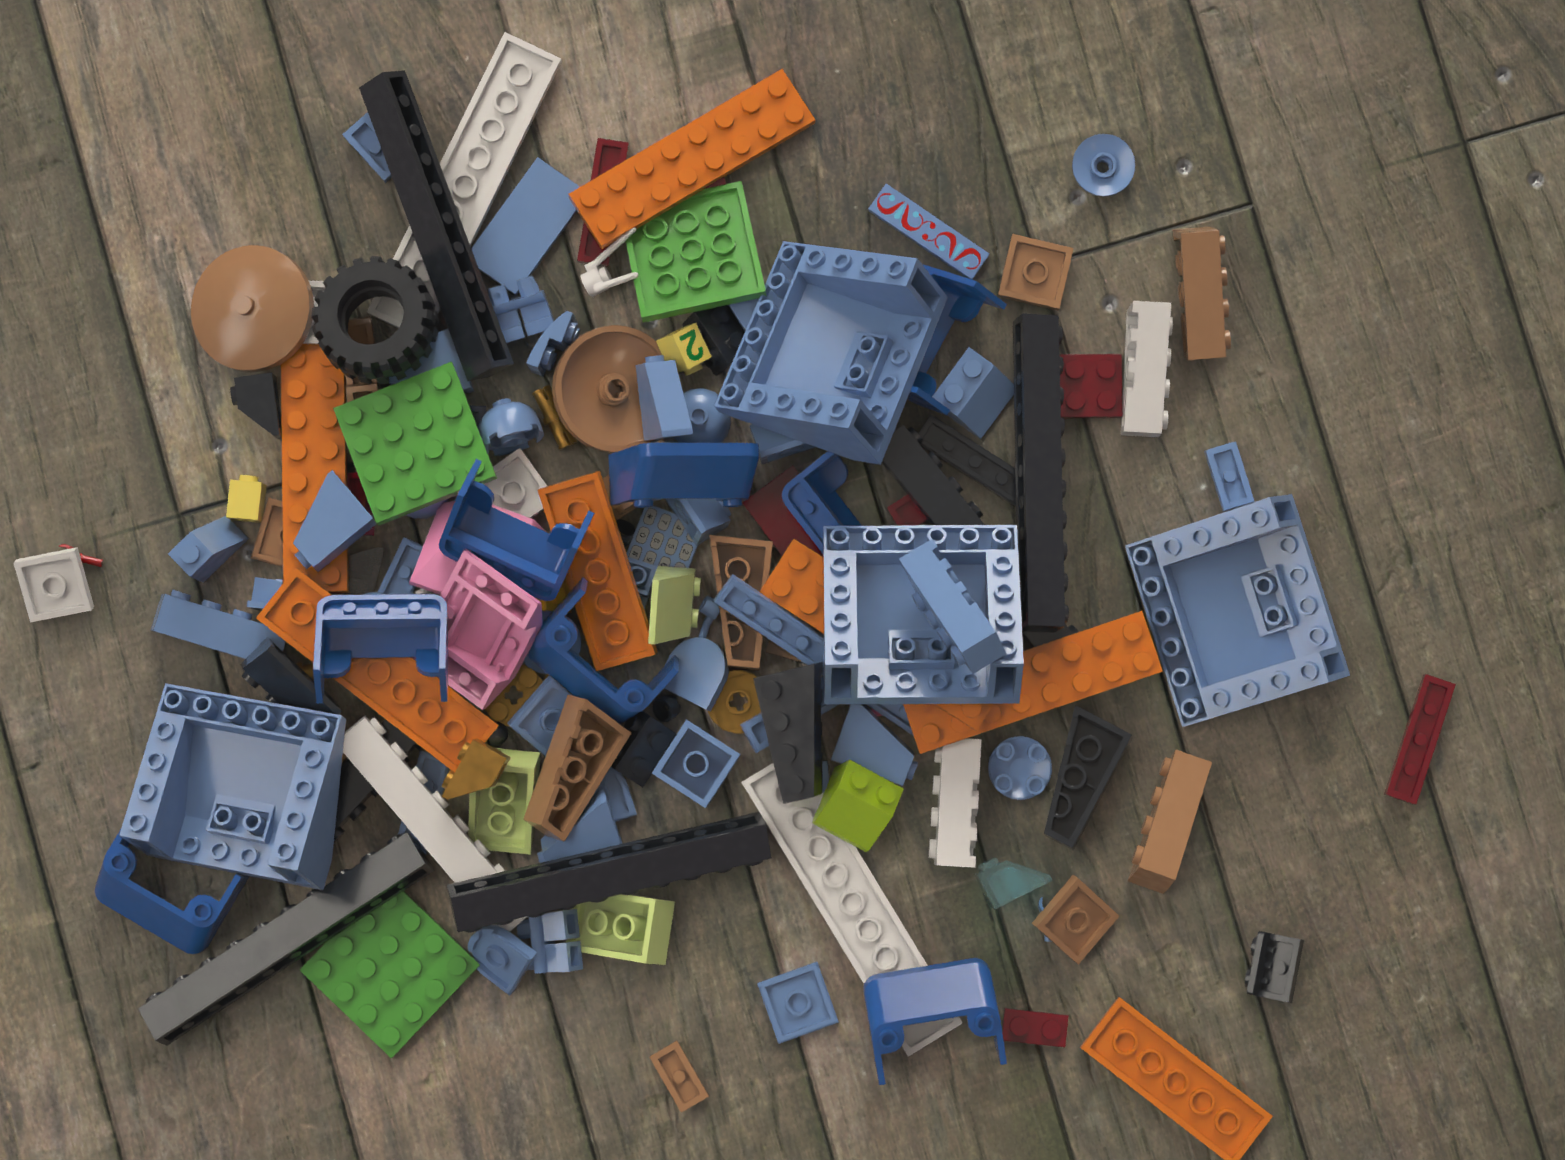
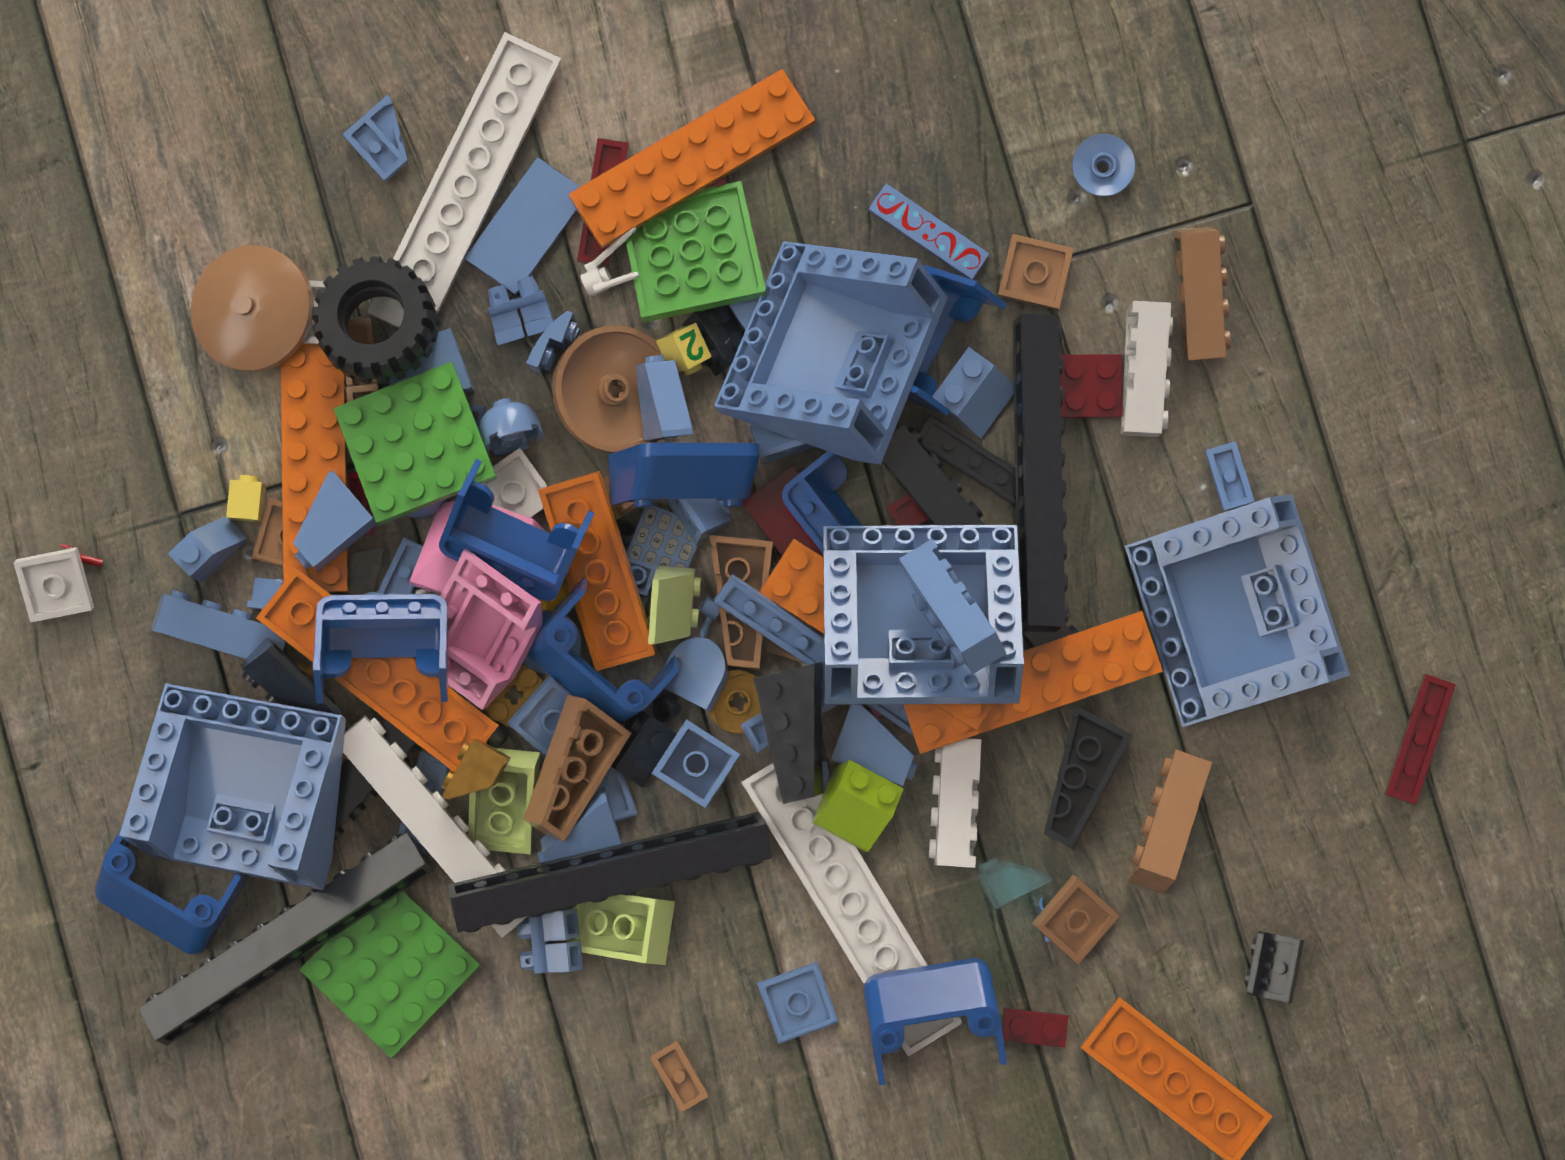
black slope [230,372,282,439] -> none
black brick [359,70,514,381] -> none
medium blue tile [468,925,537,995] -> none
pearl gold pin [532,385,578,450] -> none
medium blue cylinder [674,388,731,443] -> none
medium blue dish [988,736,1052,800] -> none

